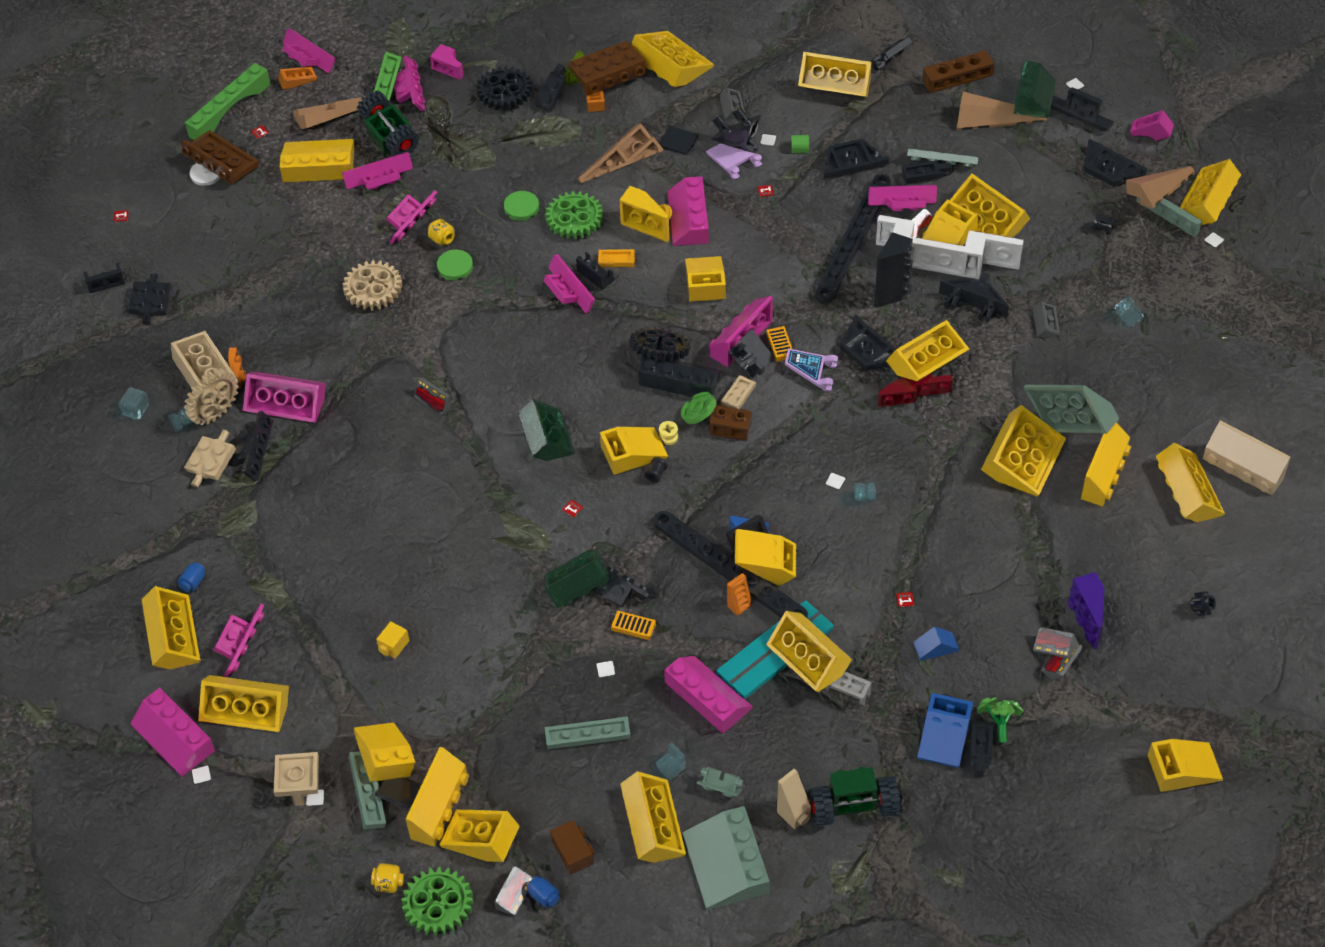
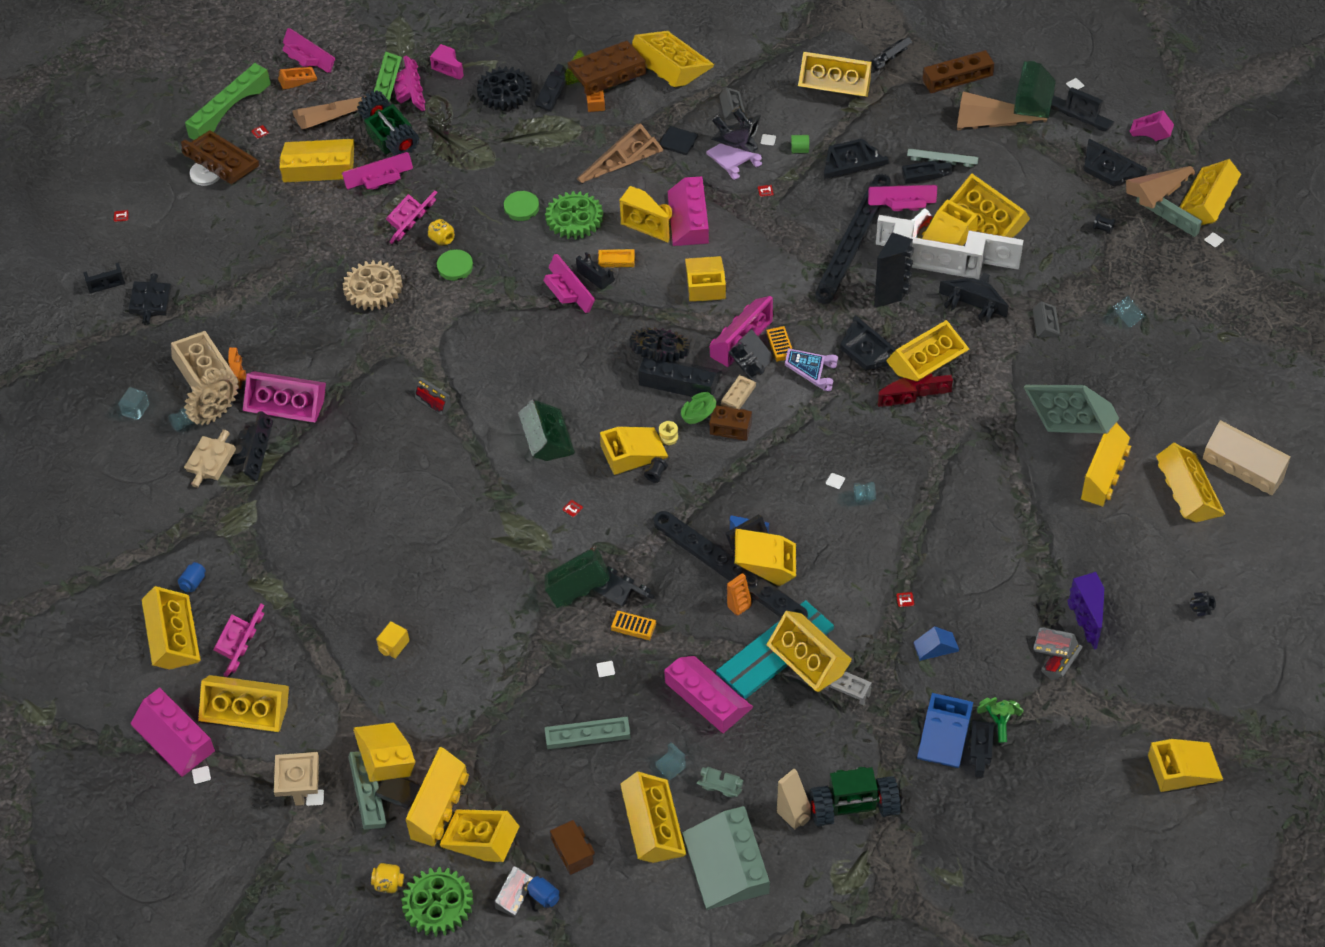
yellow slope [981,405,1066,496] -> none

